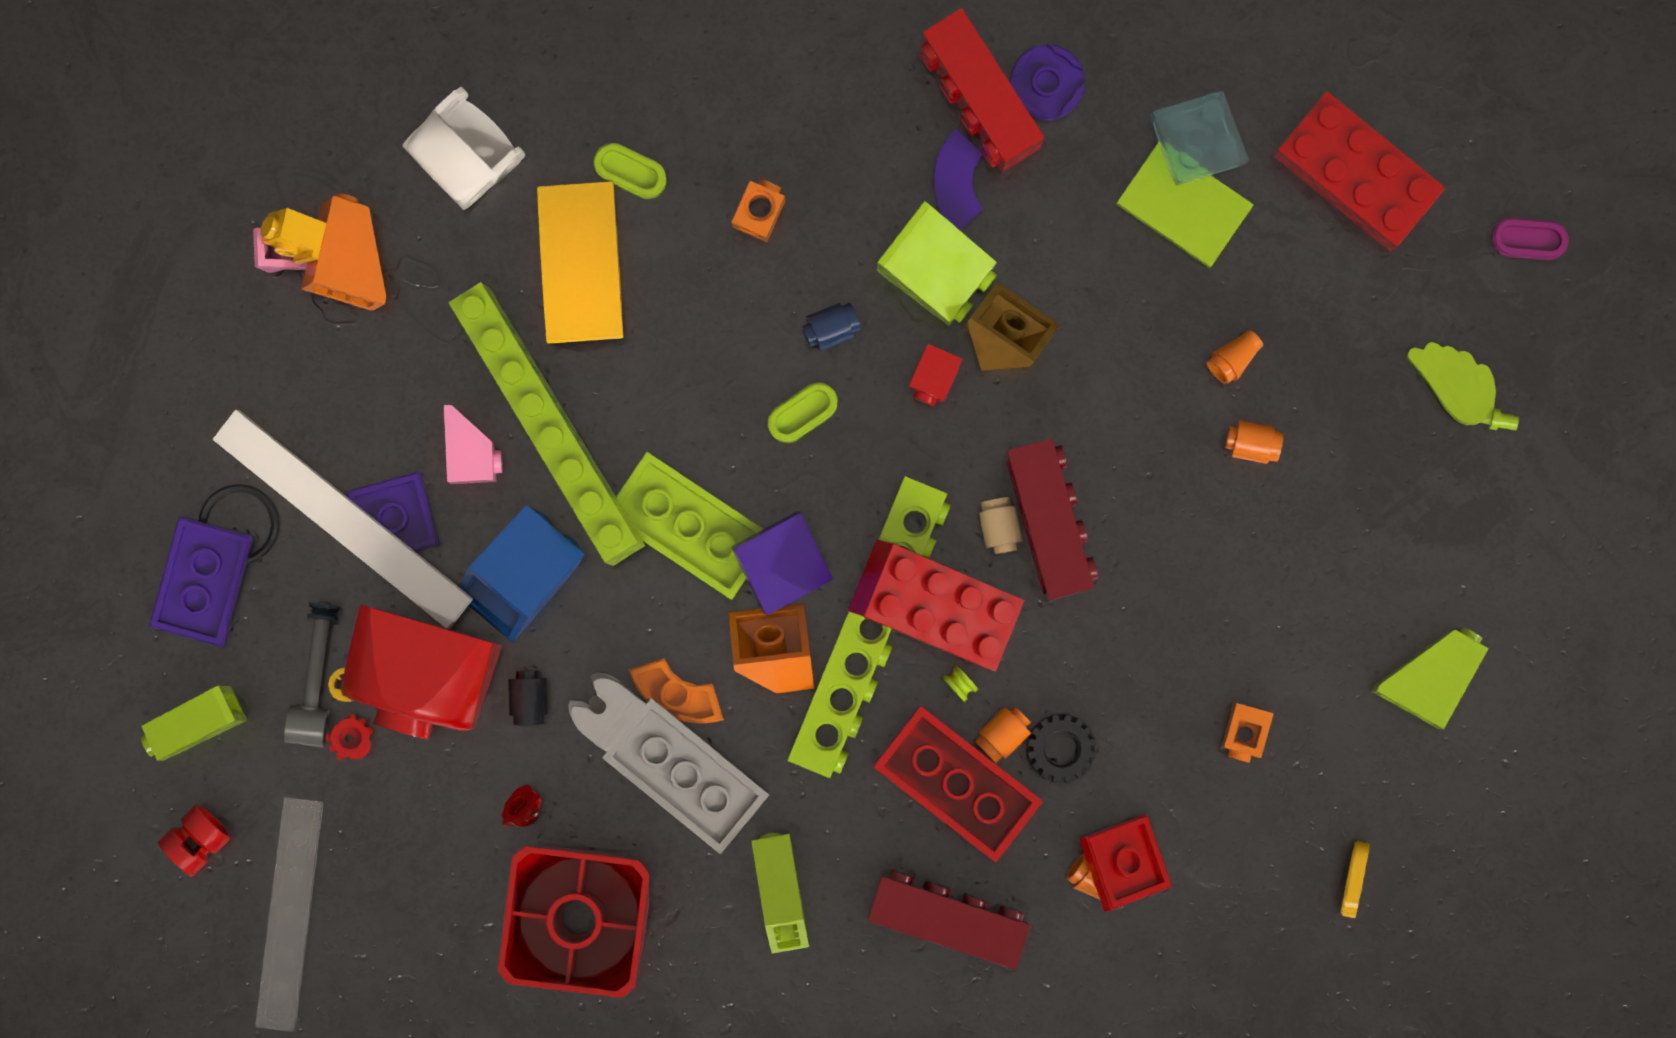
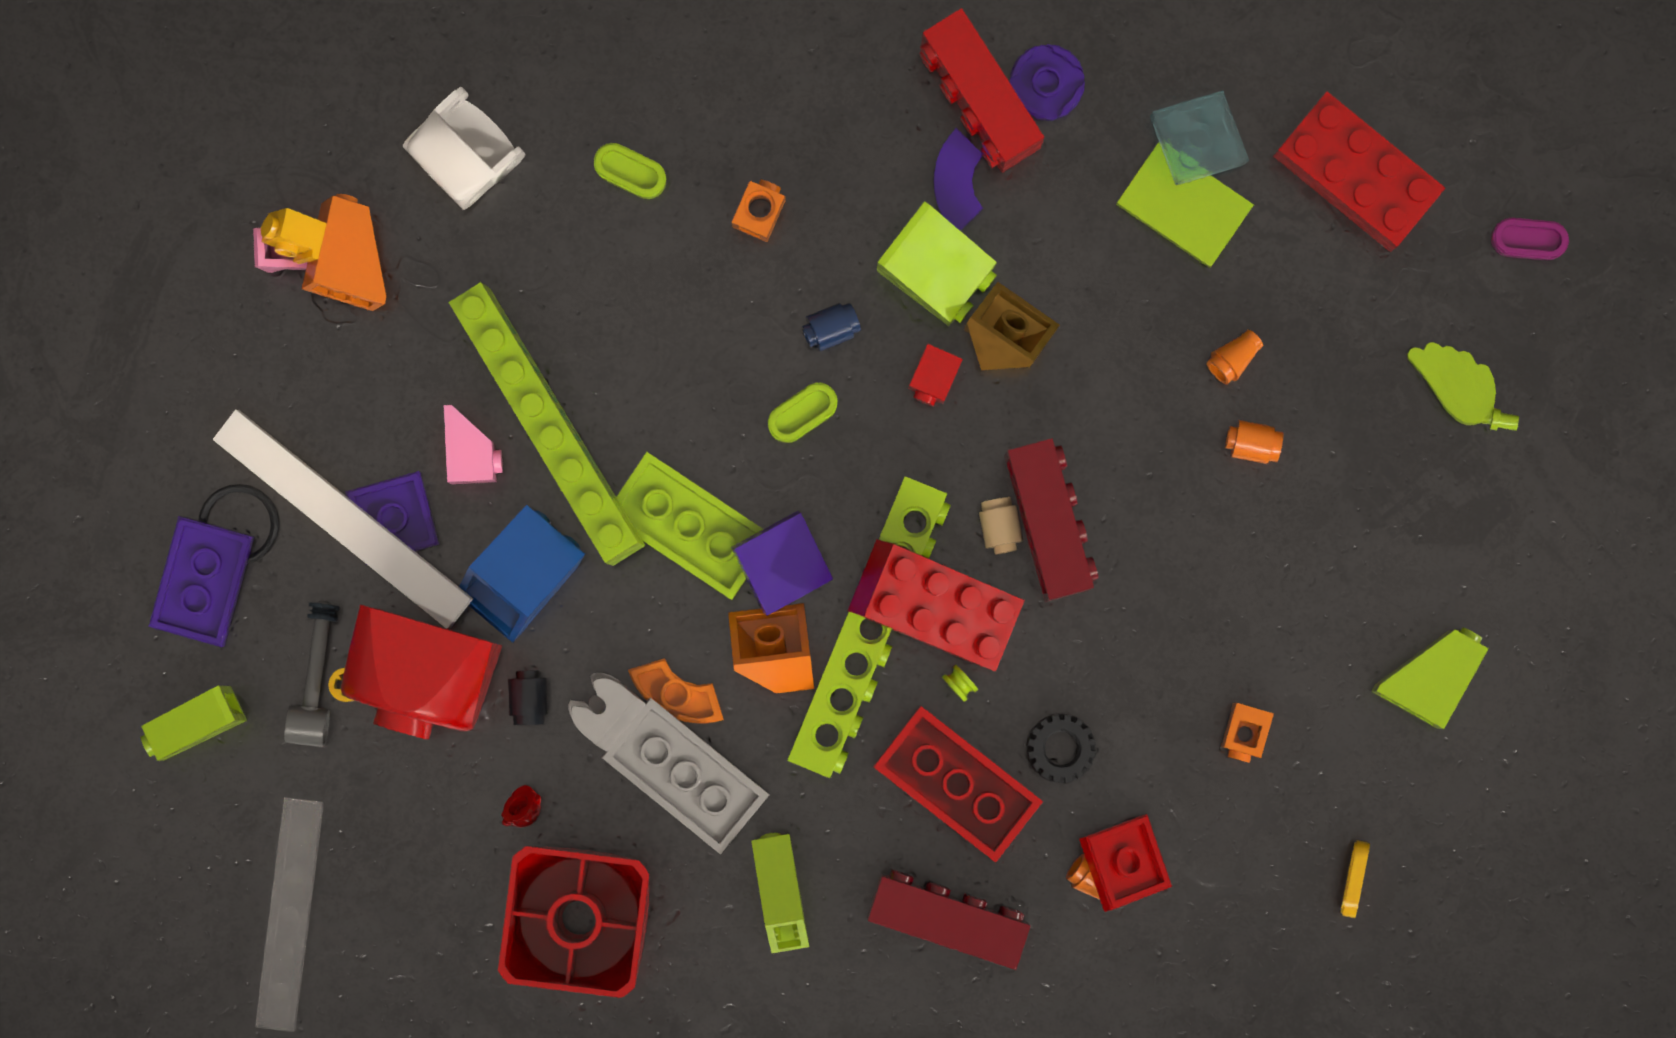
red wheel [157,804,232,877] -> none
red animal [325,713,373,760] -> none
yellow slope [537,182,623,344] -> none
orange brick [974,706,1031,763] -> none

